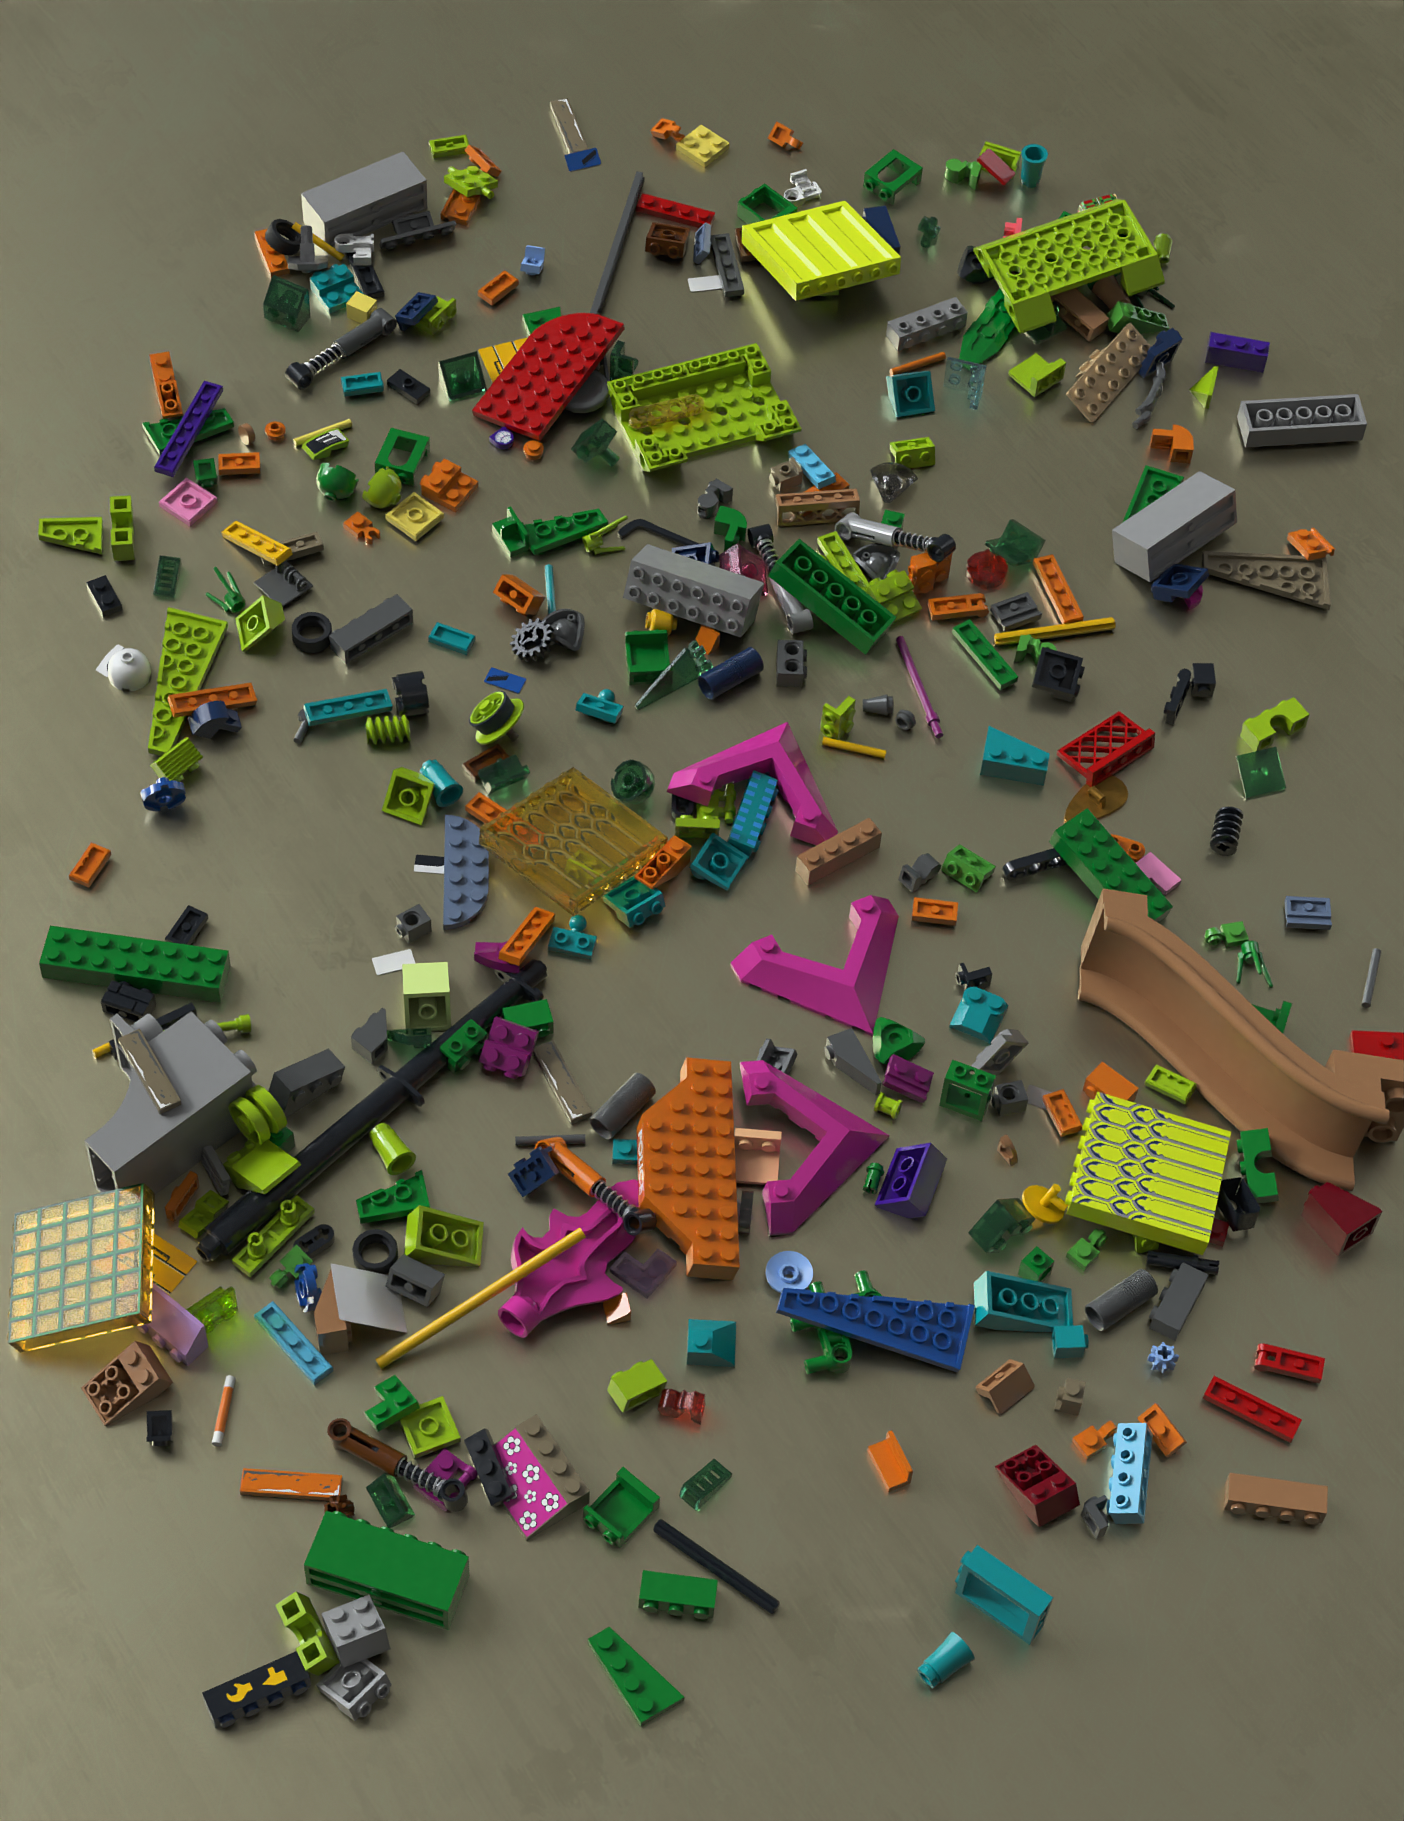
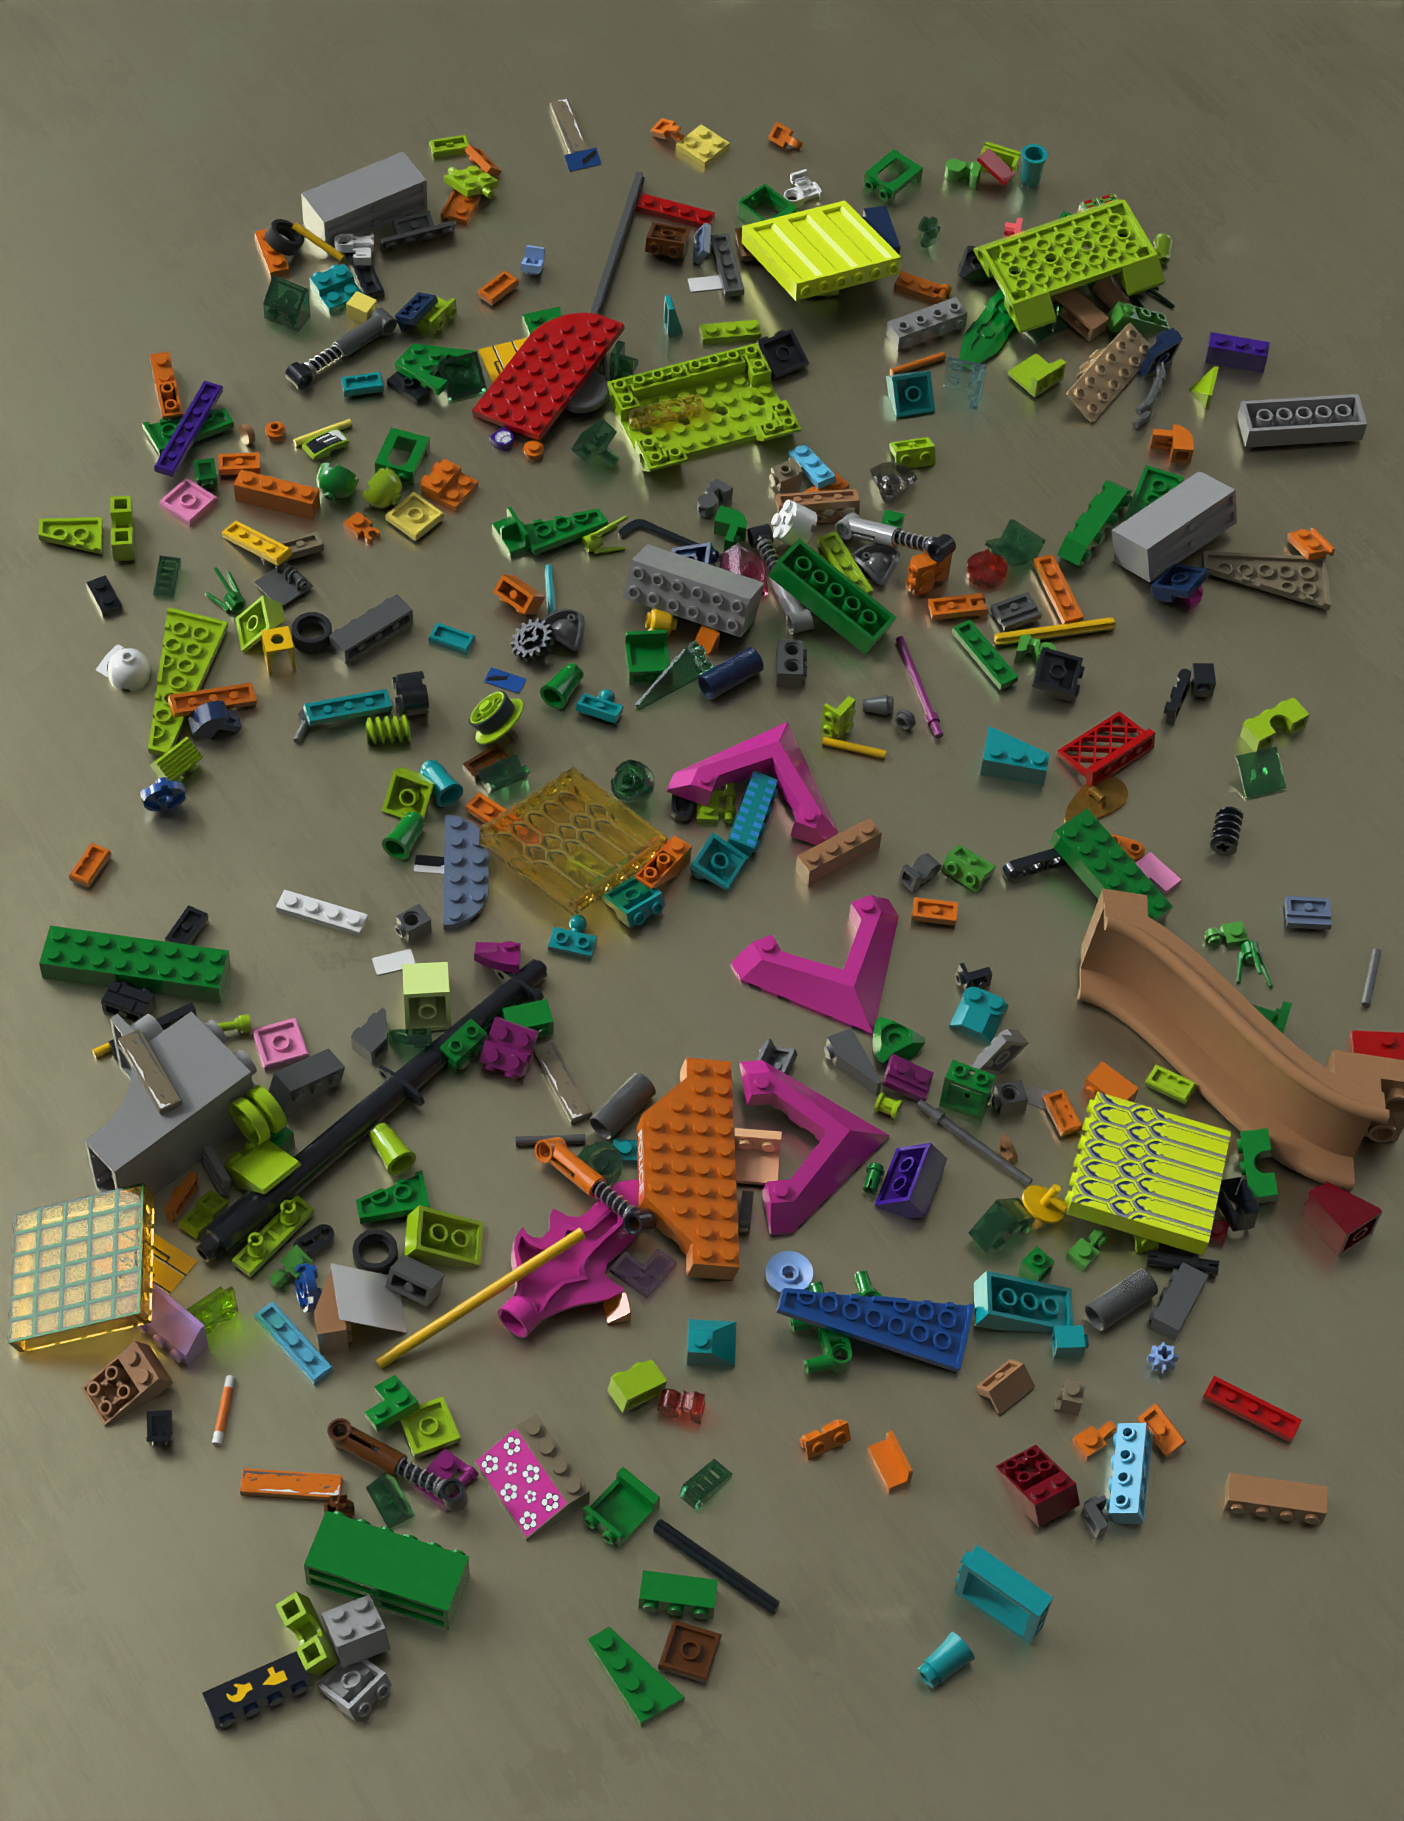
flat silver piece [288,225,328,273] -> none
black plate [464,1428,516,1507] -> none
orange plate [498,907,555,966] -> none
dark blue bracket [508,1146,560,1198] -> none
lime plate [675,815,720,839] -> none
lime plate [865,569,922,624] -> none
red plate [1254,1343,1325,1383] -> none
none -> orange brick [234,470,320,520]
none -> bright pink tile [252,1017,309,1071]
none -> yellow piece [261,626,296,674]
none -> white plate [276,890,368,937]
none -> green plant [382,812,426,860]
none -> green wing [394,343,475,396]
none -> green plant [540,663,584,709]
none -> clear green tile [578,1141,623,1186]
none -> reddish brown plate [658,1619,722,1684]
none -> teal slope [663,295,683,337]
none -> lime plate [699,319,761,345]
none -> black plate [757,329,810,380]
none -> white brick [771,499,817,546]
none -> orange hinge [799,1419,851,1460]
none -> orange plate [894,271,952,304]
none -> flat silver bar [917,1099,1033,1187]
none -> green brick [1057,480,1132,566]

